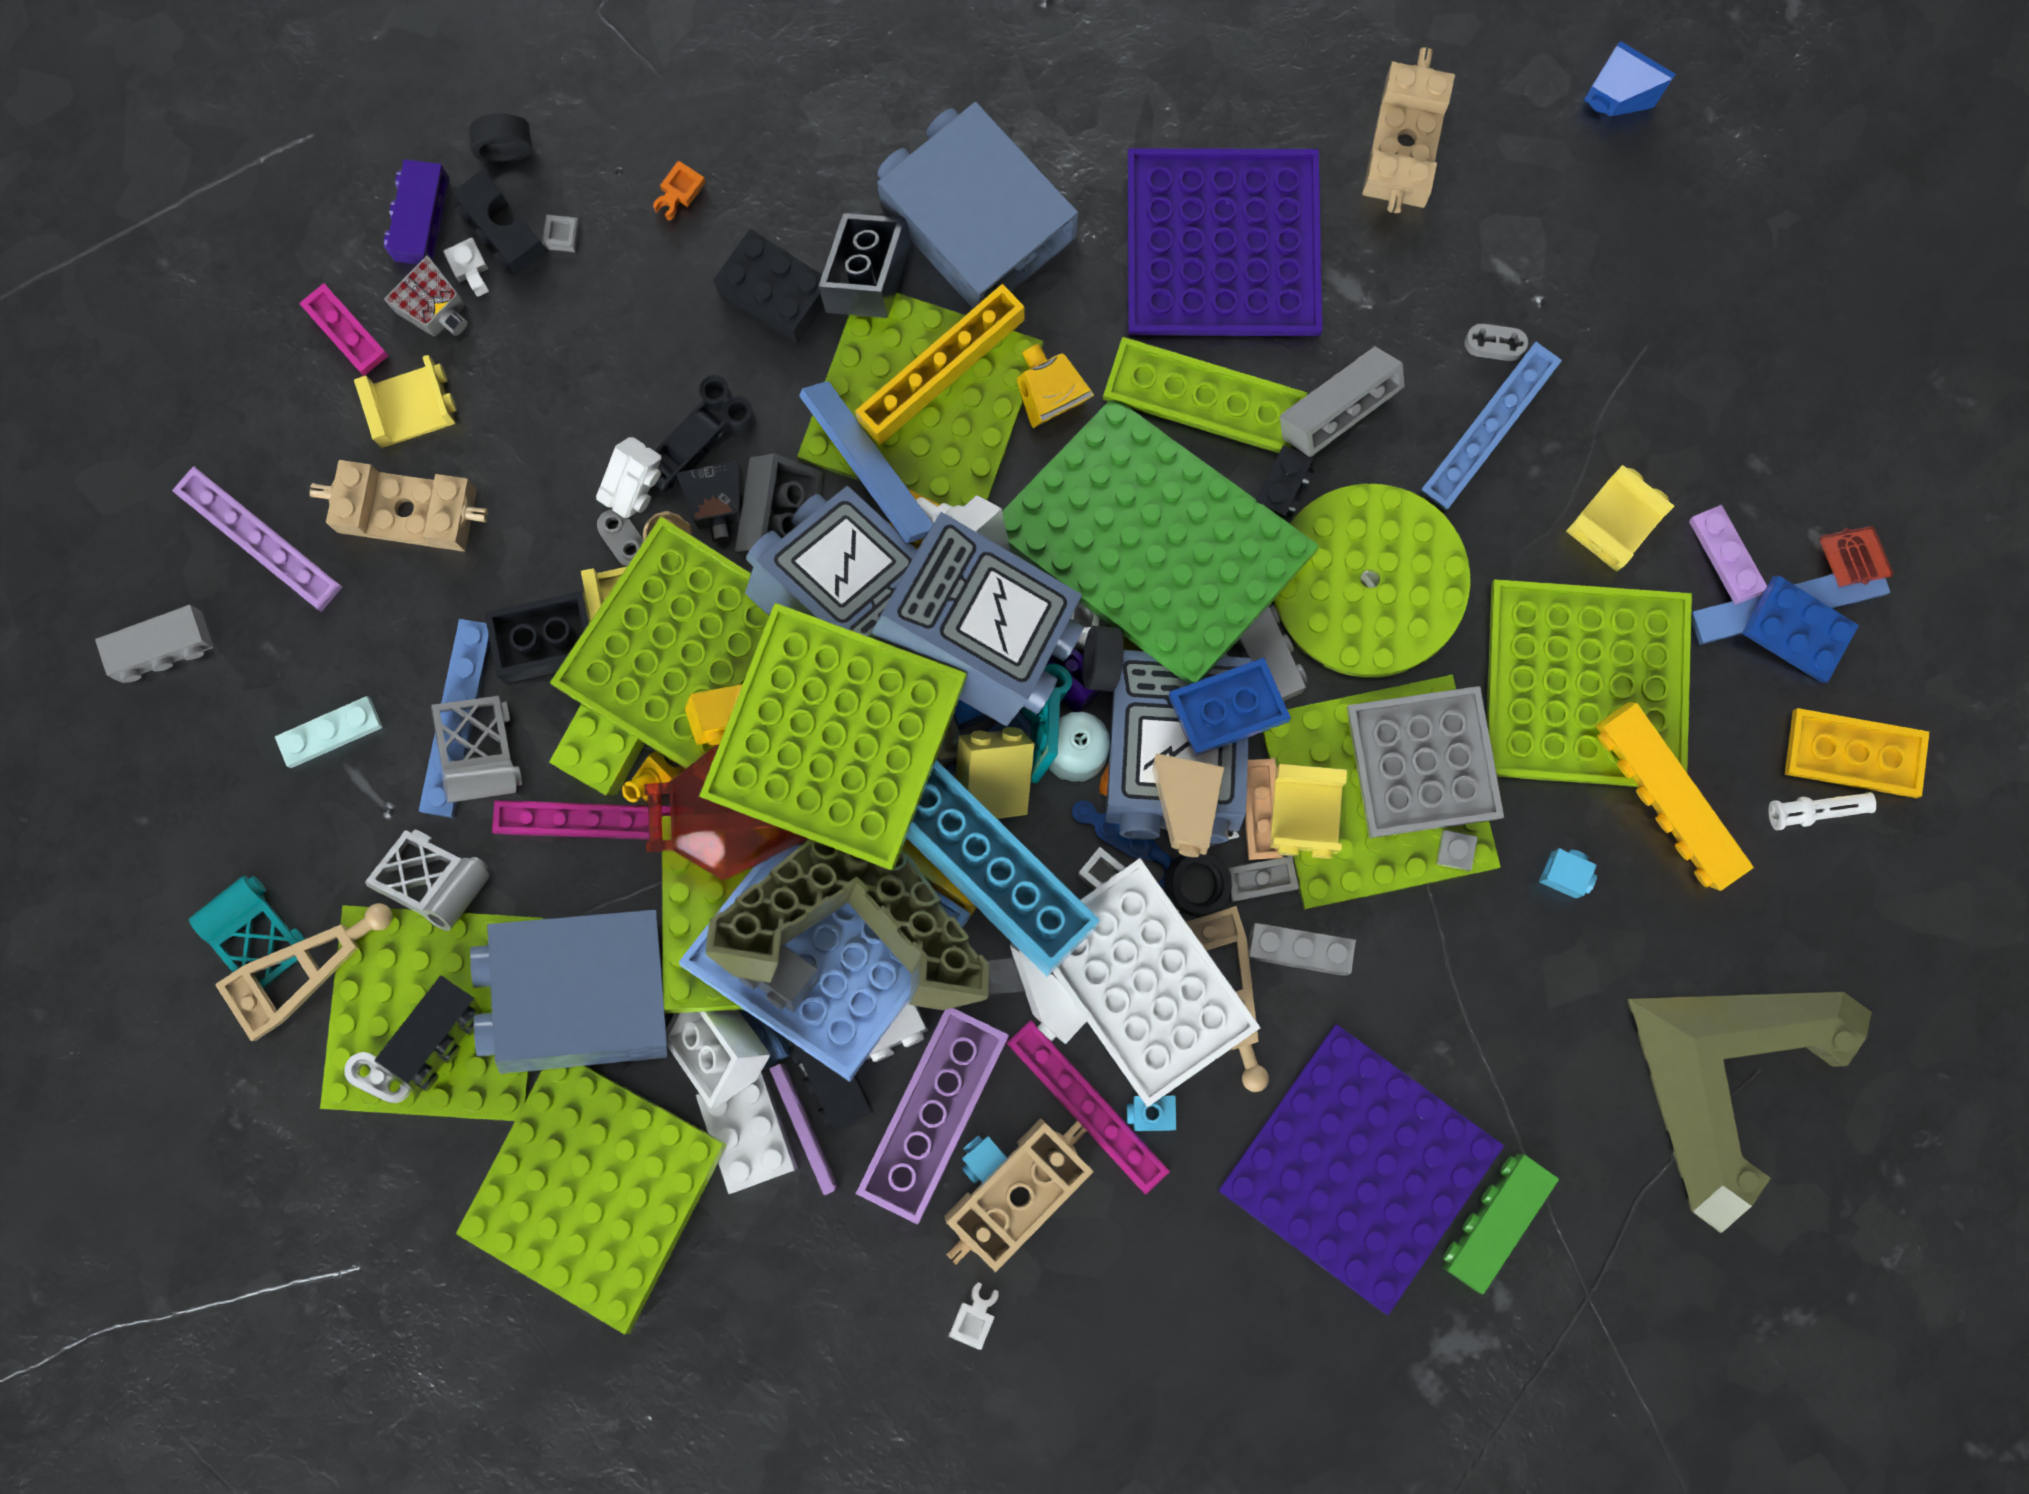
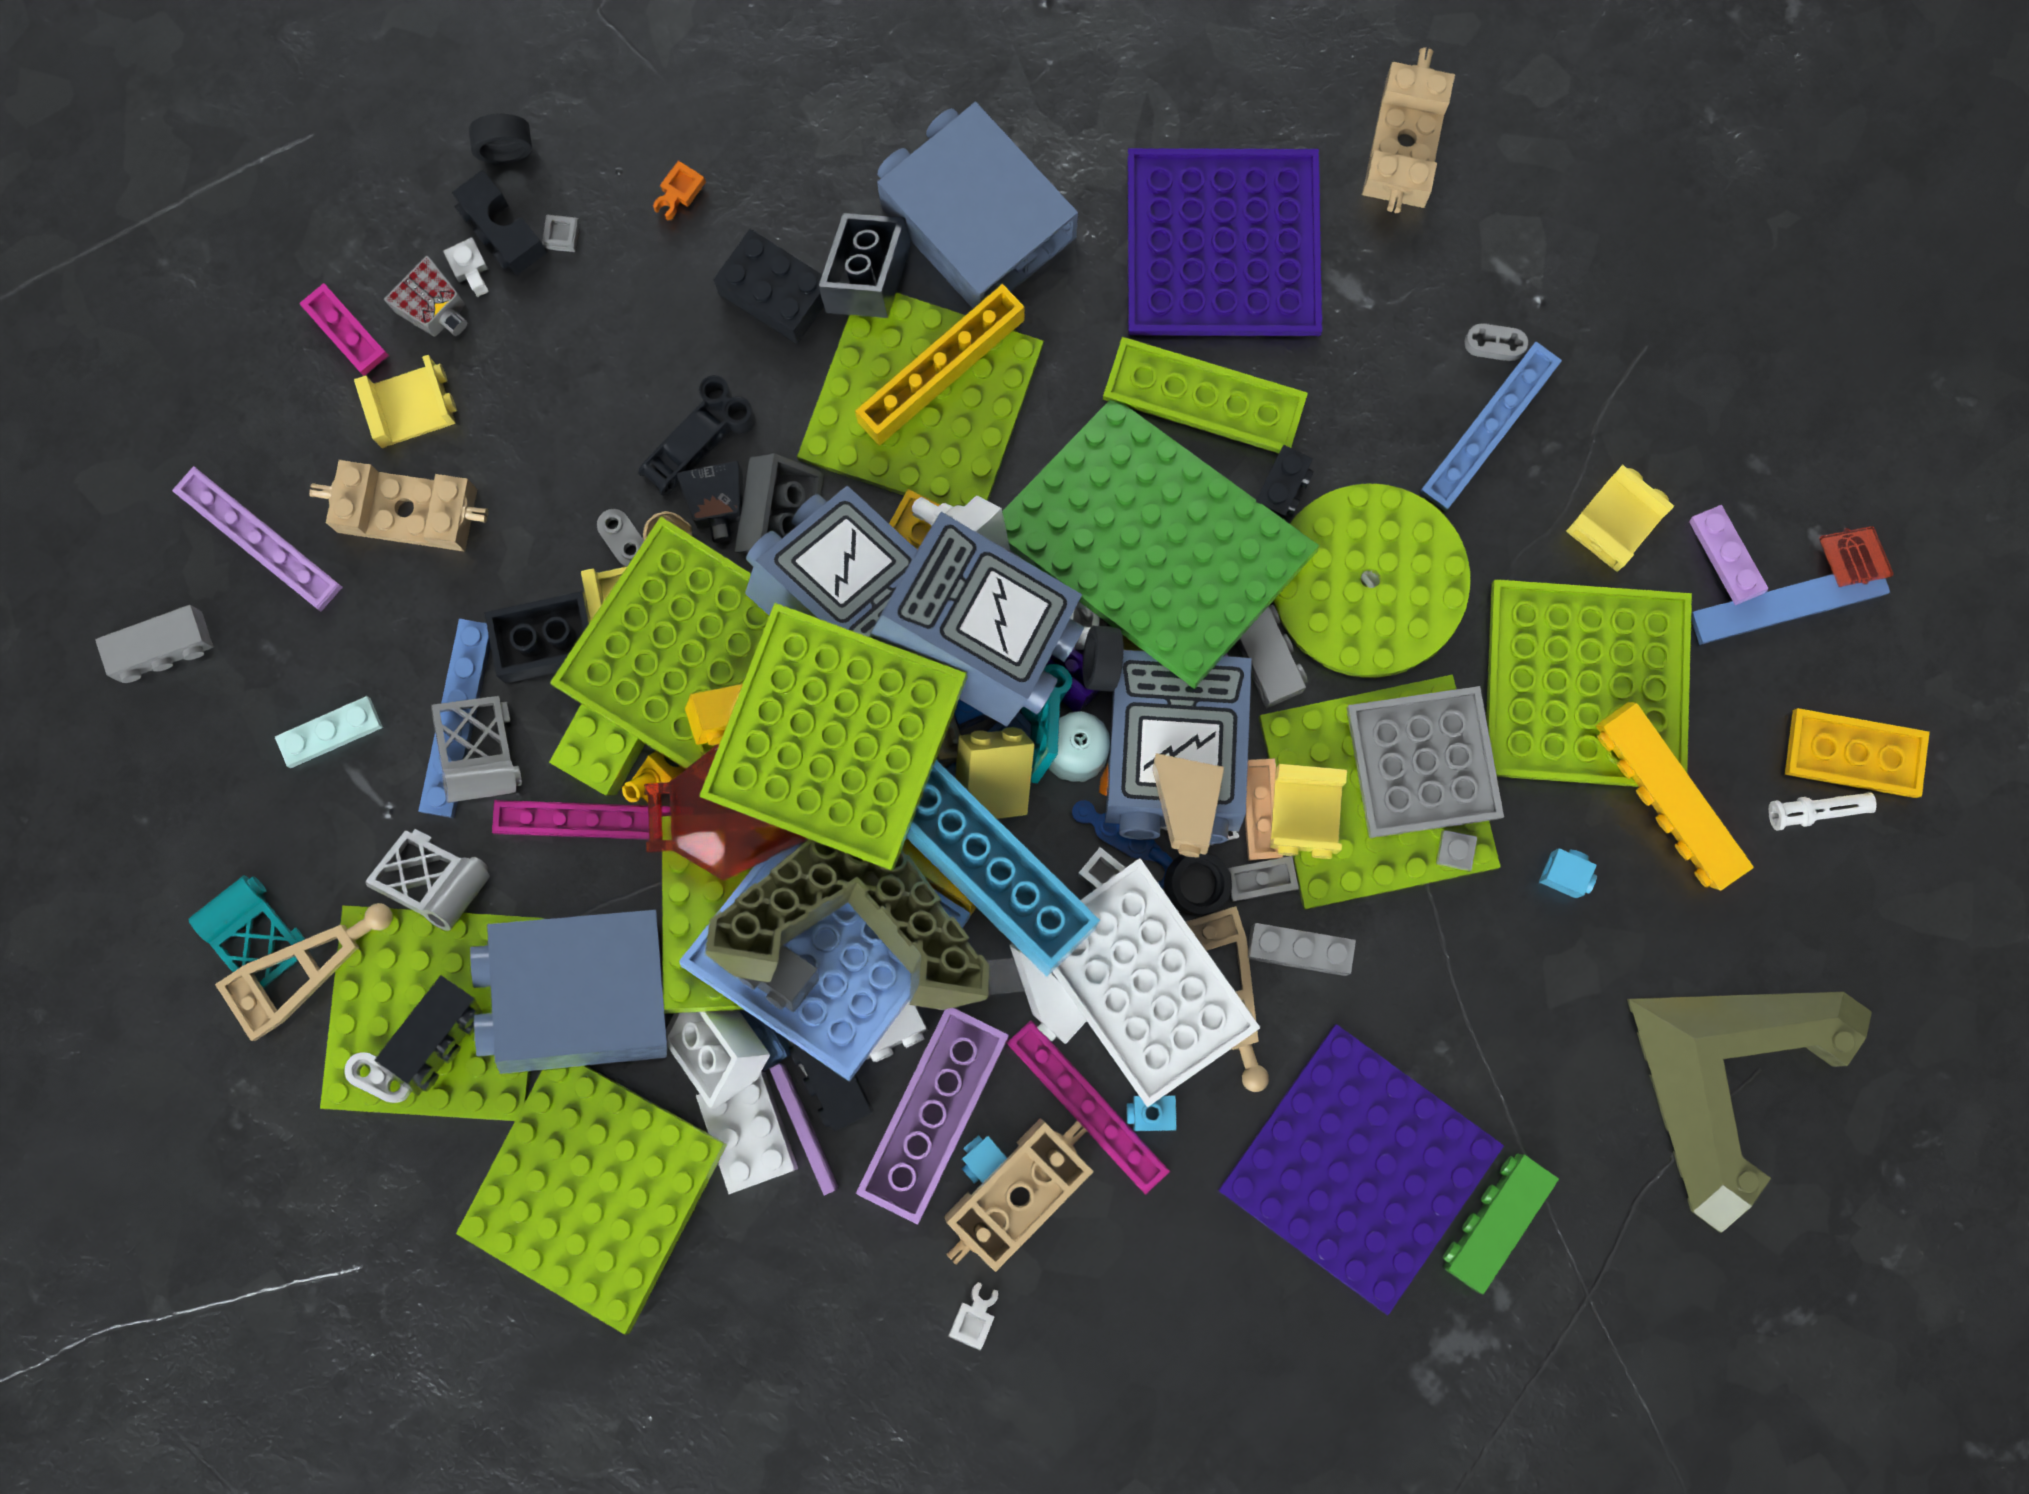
dark purple brick [384,159,450,265] -> none
white brick [596,437,662,518] -> none
medium blue tile [799,381,933,544] -> none
yellow torso [1017,343,1094,428] -> none
blue plate [1169,657,1291,757] -> none
light grey brick [1280,346,1405,457] -> none
slope [1584,41,1675,116] -> none
blue plate [1742,576,1859,683] -> none

